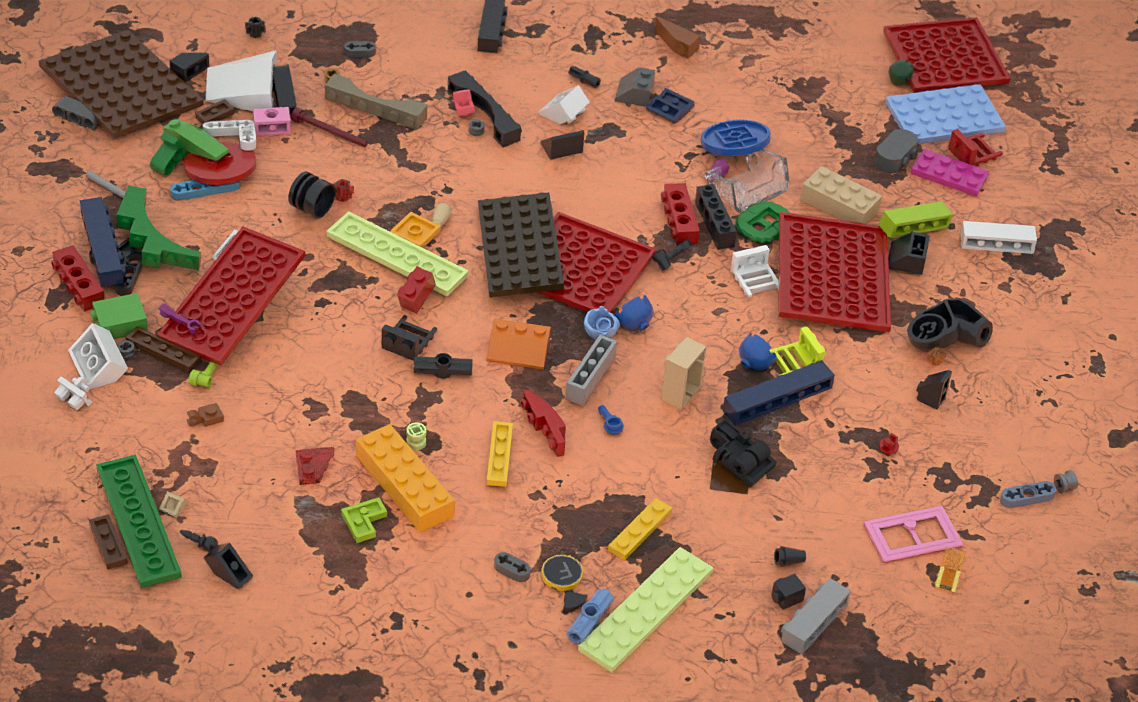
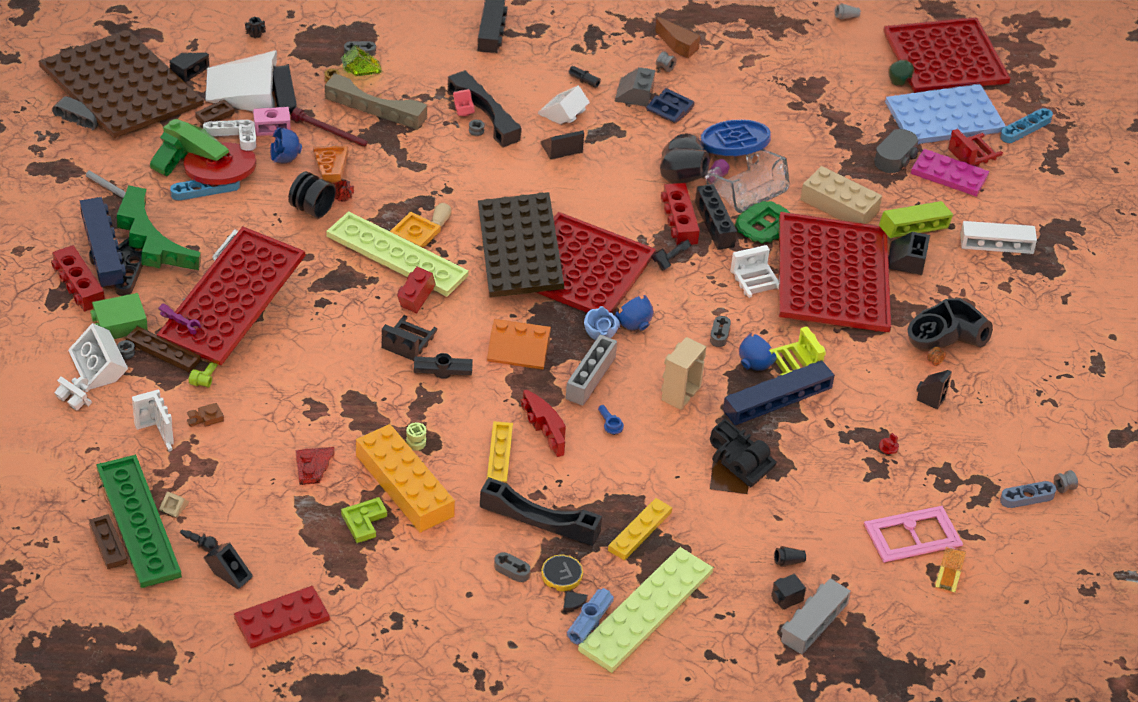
none -> white plate [132,389,174,451]
none -> red plate [234,585,330,649]
none -> blue cylinder [270,127,302,164]
none -> orange wing [313,146,349,183]
none -> clear neon green slope [341,45,382,76]
none -> black arch [480,477,602,546]
none -> flat silver wheel [656,51,677,72]
none -> black piece [660,133,710,184]
none -> dark grey beam [710,316,731,347]
none -> light grey cone [835,3,860,20]
none -> dark azure beam [1000,108,1053,143]

